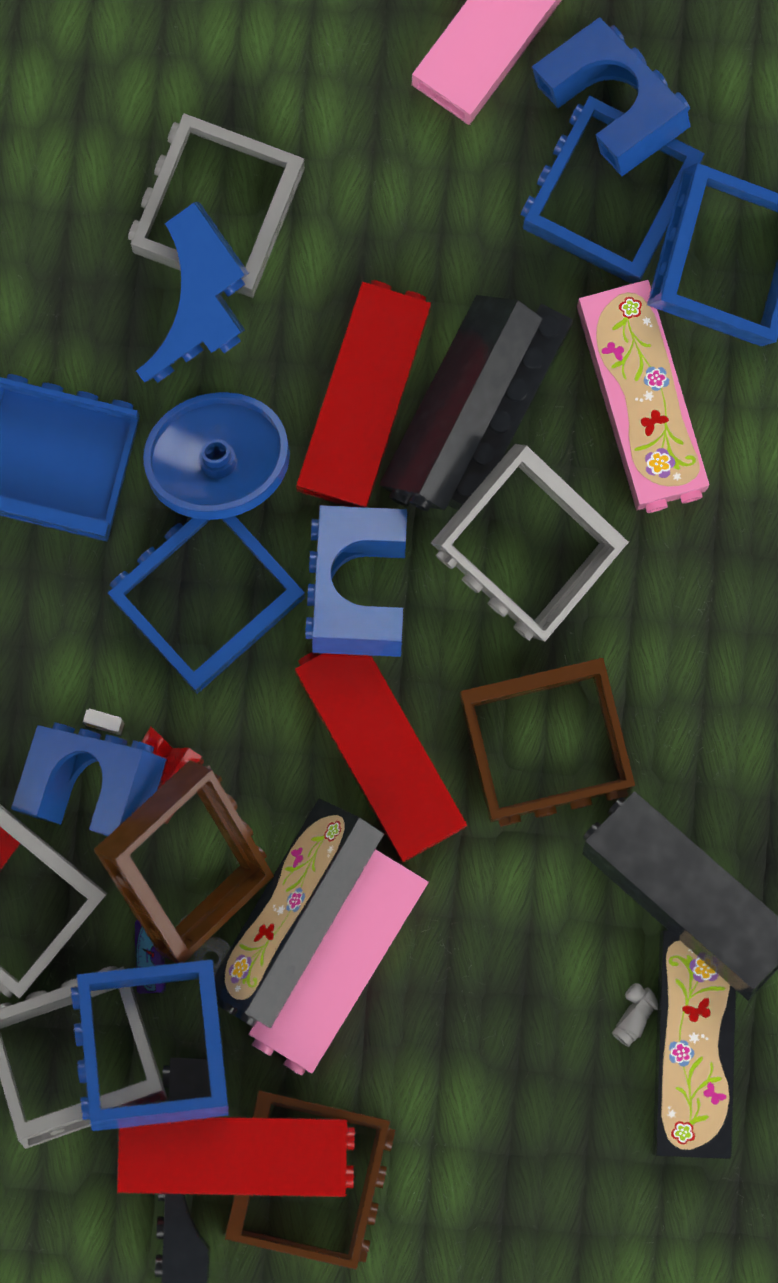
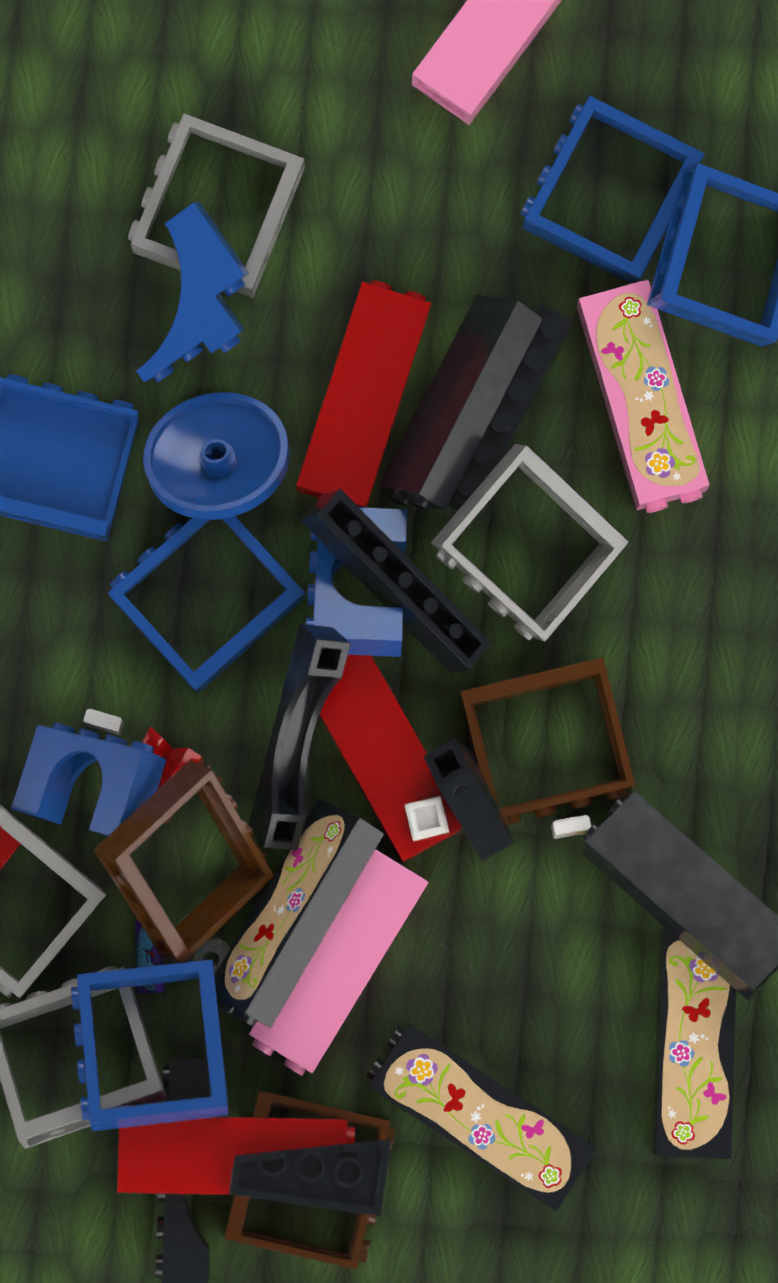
blue arch [532,17,691,176] -> none
light grey arm [612,983,658,1047] -> none
none -> black wing [229,1139,392,1216]
none -> black arch [249,624,351,850]
none -> black brick [300,489,492,673]
none -> brick [366,1024,597,1212]
none -> white tile [404,796,449,841]
none -> black slope [423,738,515,861]
none -> white tile [551,815,591,839]

